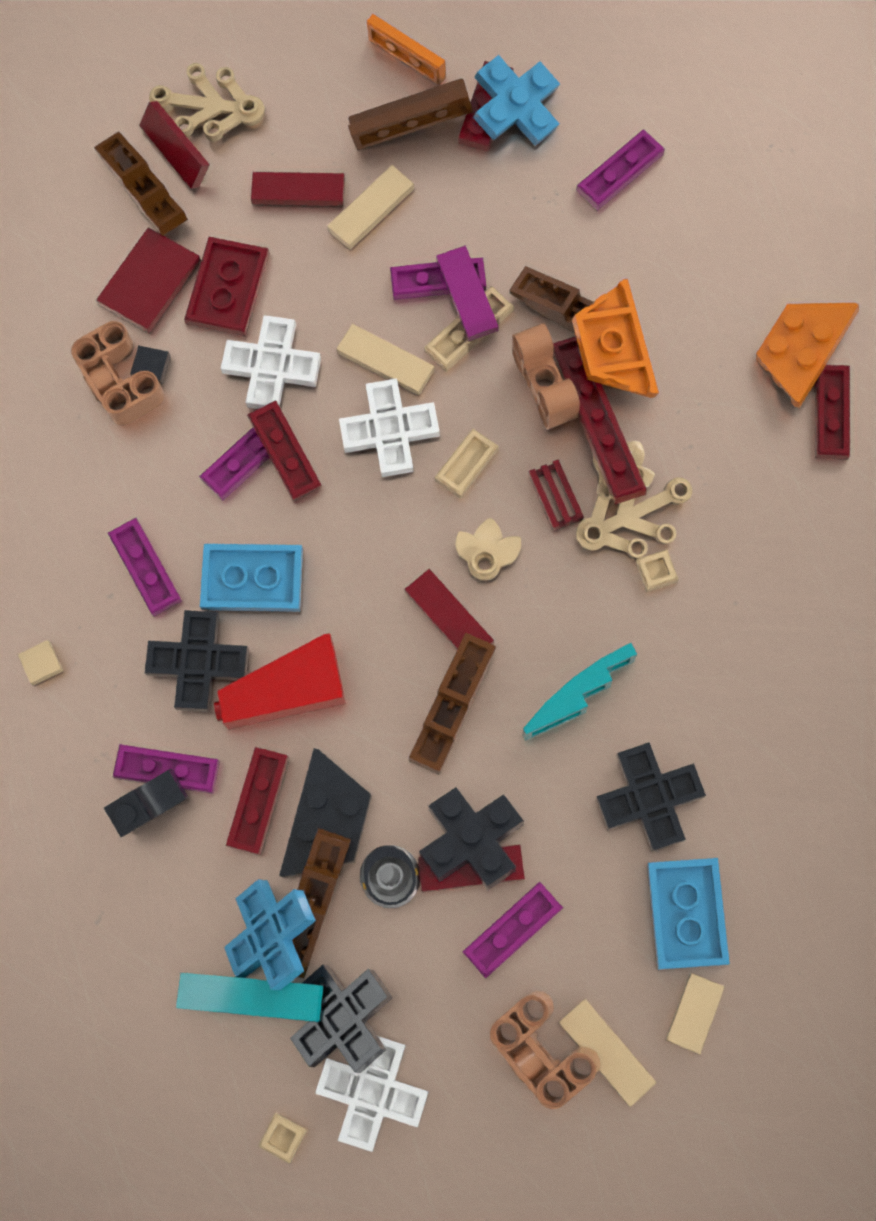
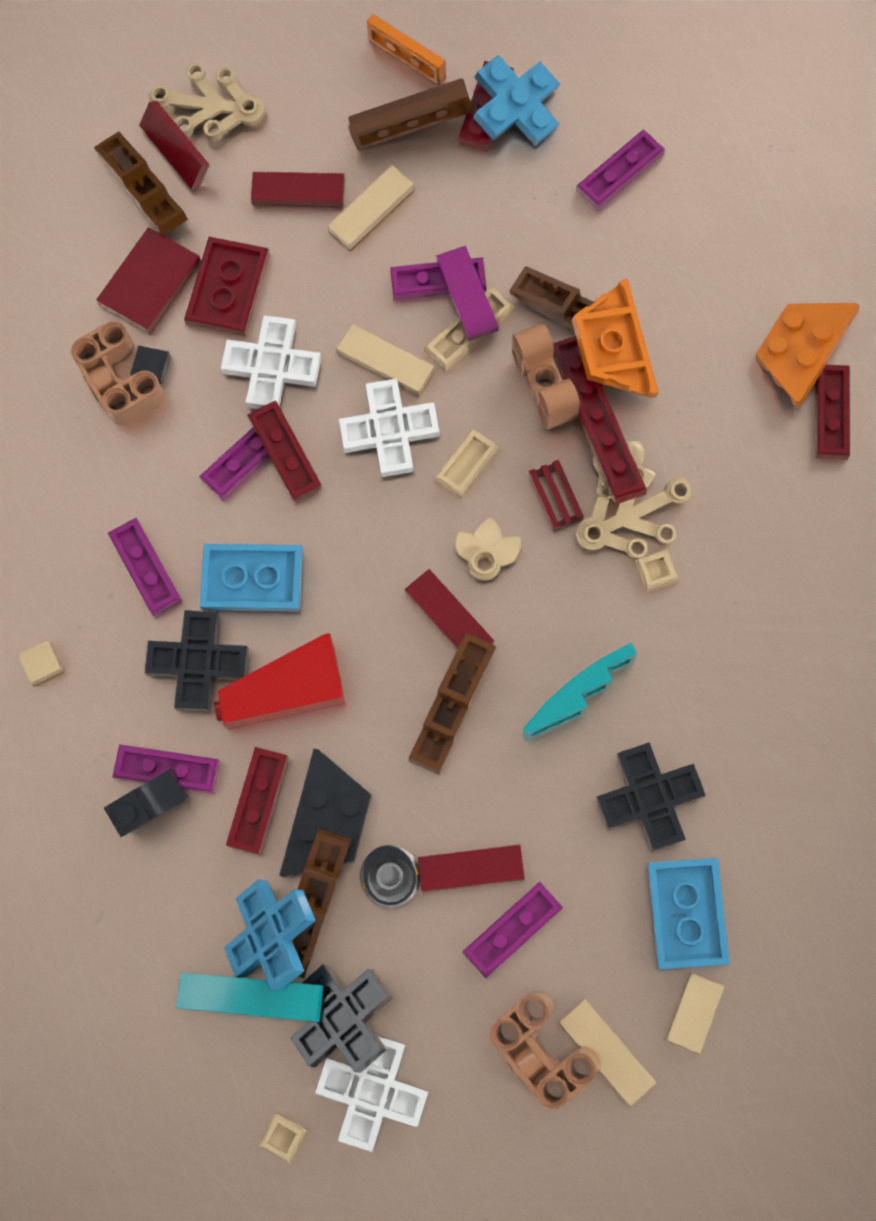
black plate [419,787,524,890] -> none

